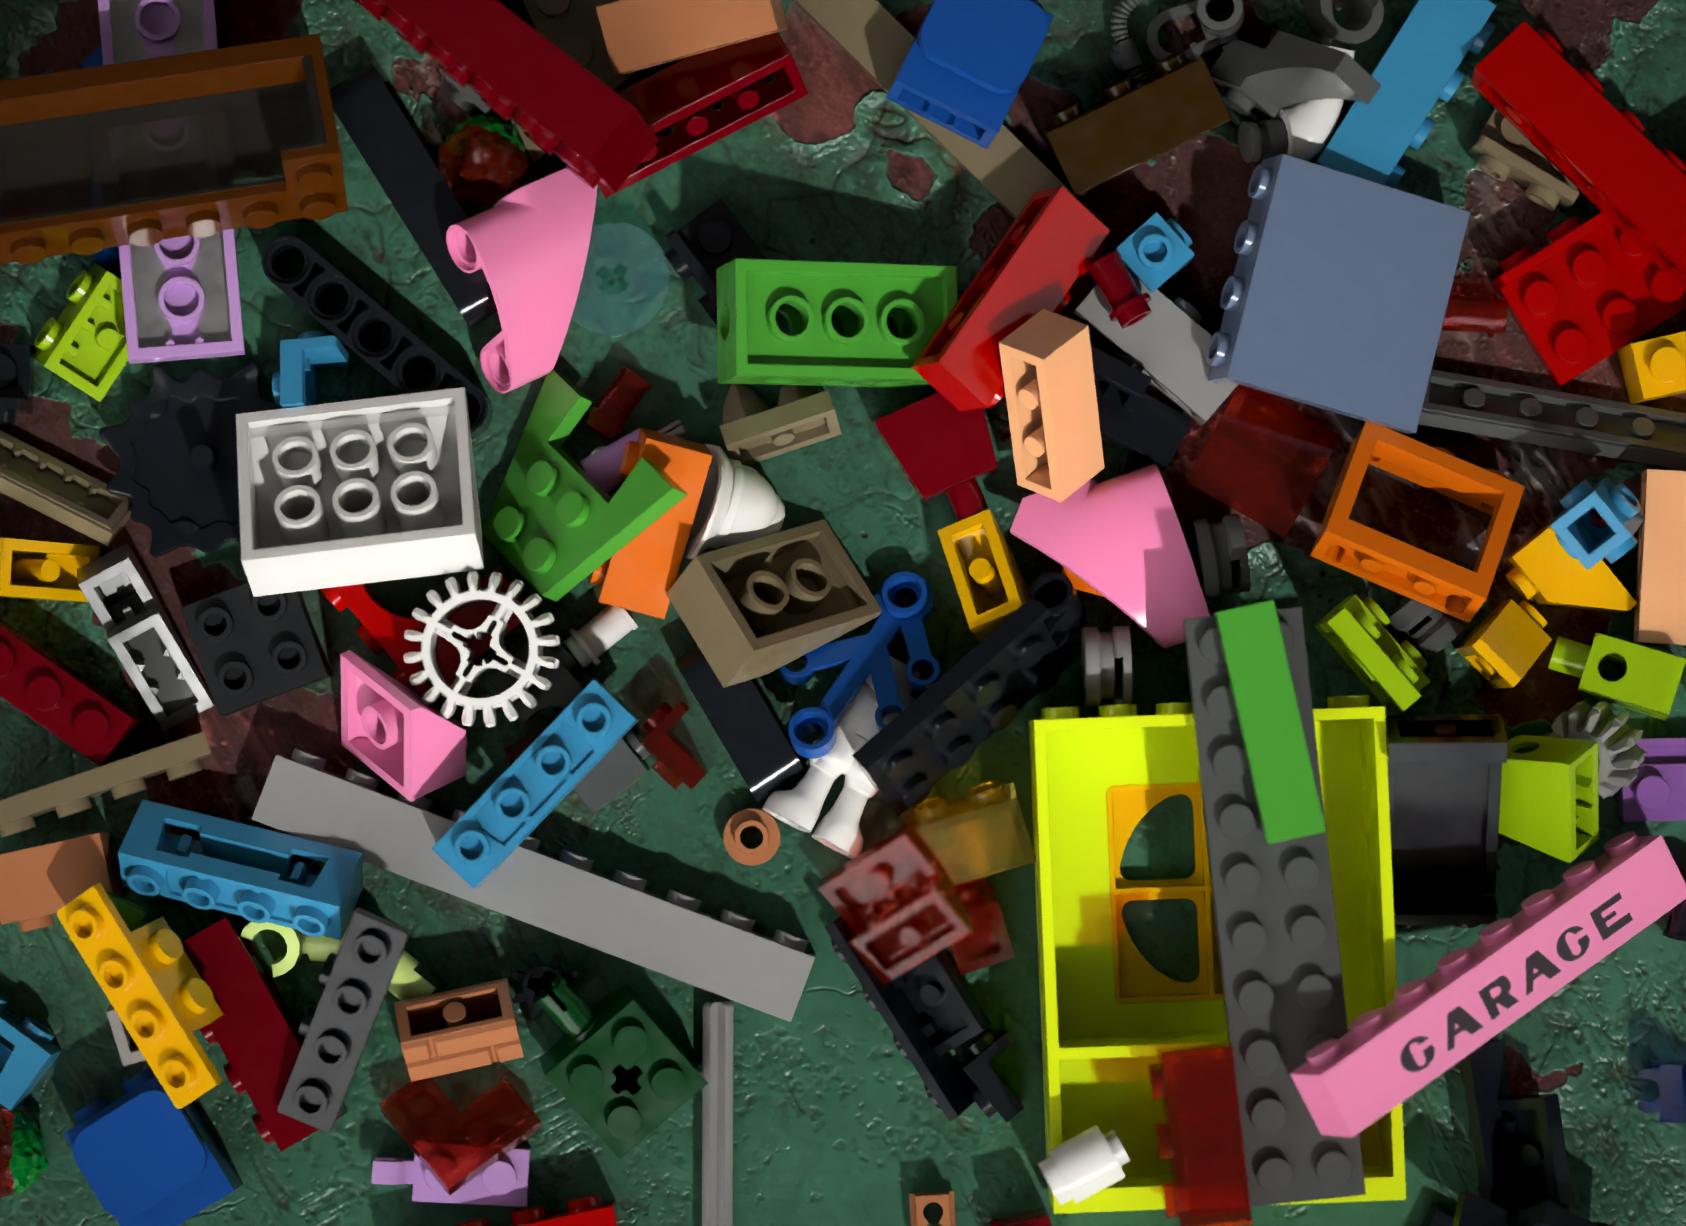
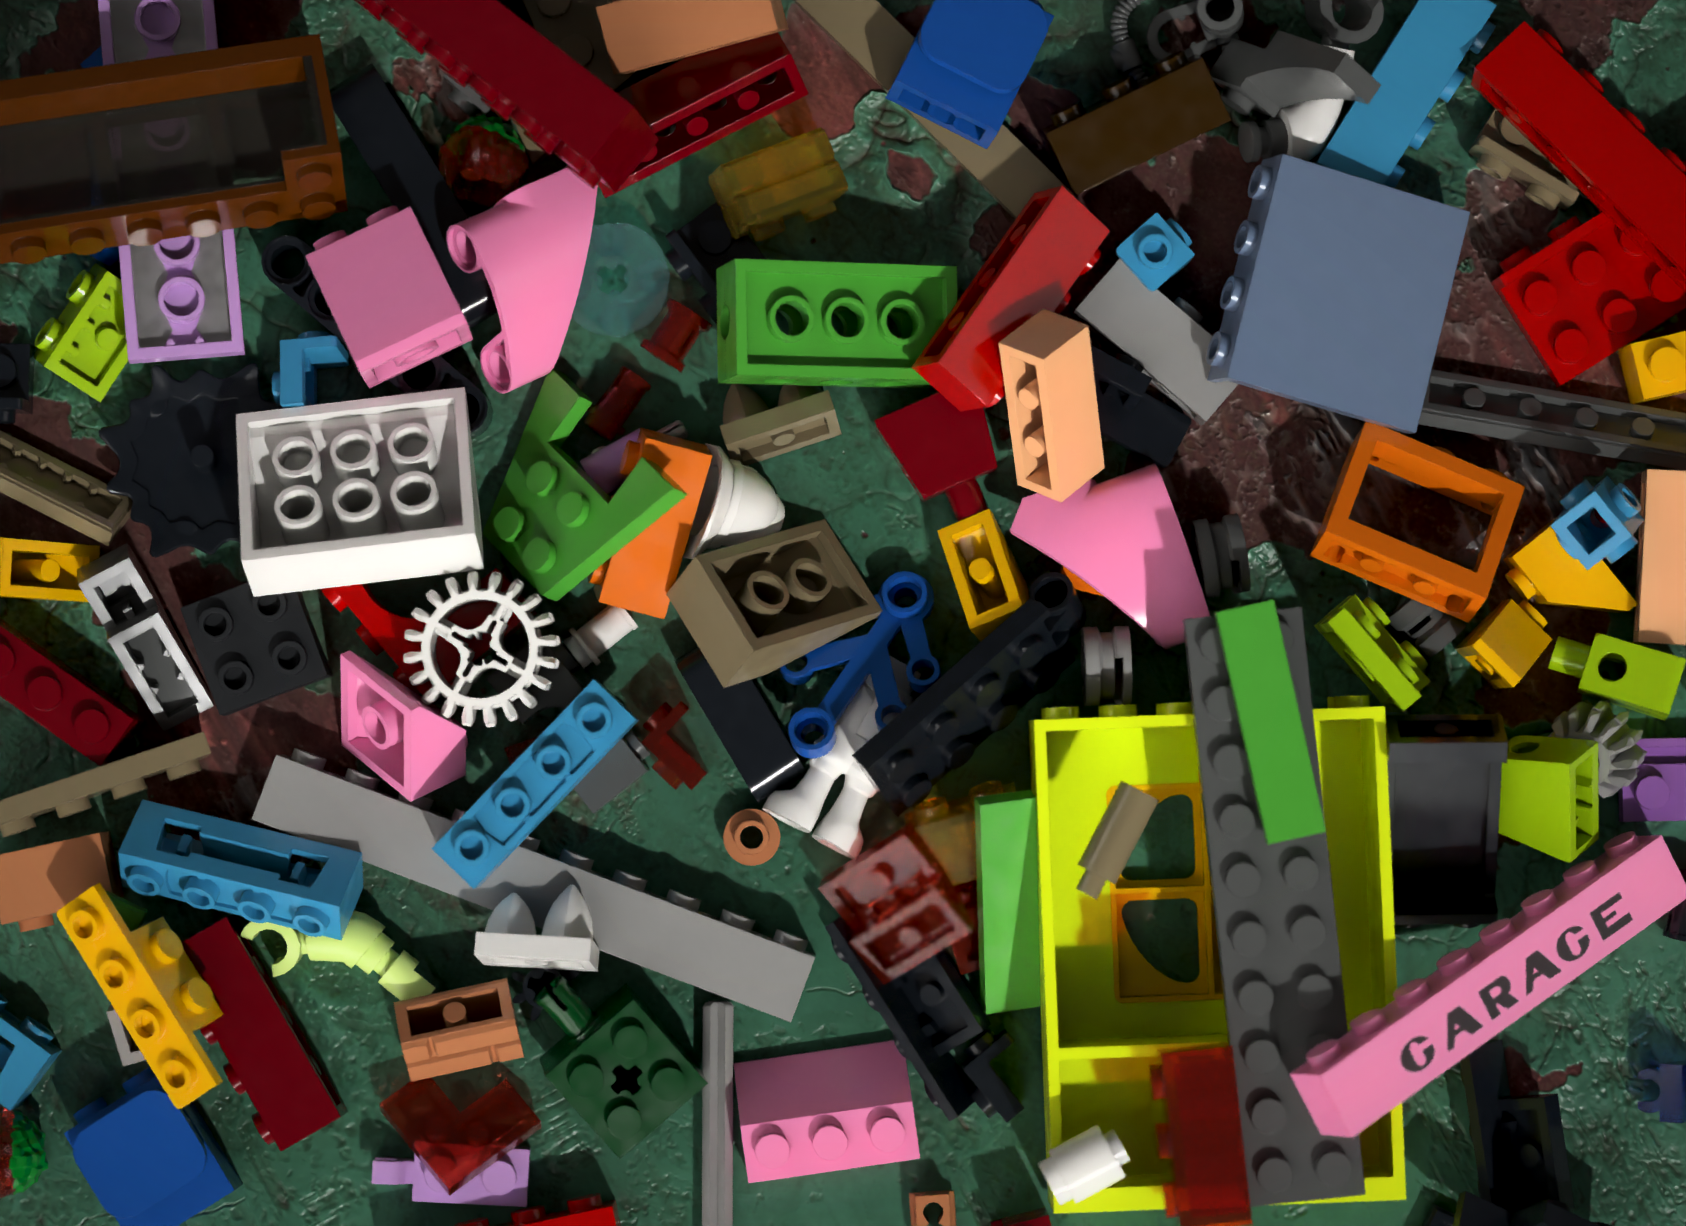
black bracket [277,907,410,1132] -> none
dark red pin [1087,251,1152,329] -> none
clear red slope [1185,384,1341,538] -> none
clear red pin [1441,293,1507,338] -> none
none -> bright pink slope [305,205,473,388]
none -> white tile [474,884,600,972]
none -> clear red bush [640,298,713,373]
none -> clear yellow brick [708,127,848,242]
none -> bright pink slope [733,1040,920,1183]
none -> bright green tile [974,790,1041,1015]
none -> dark tan cylinder [1076,781,1159,899]

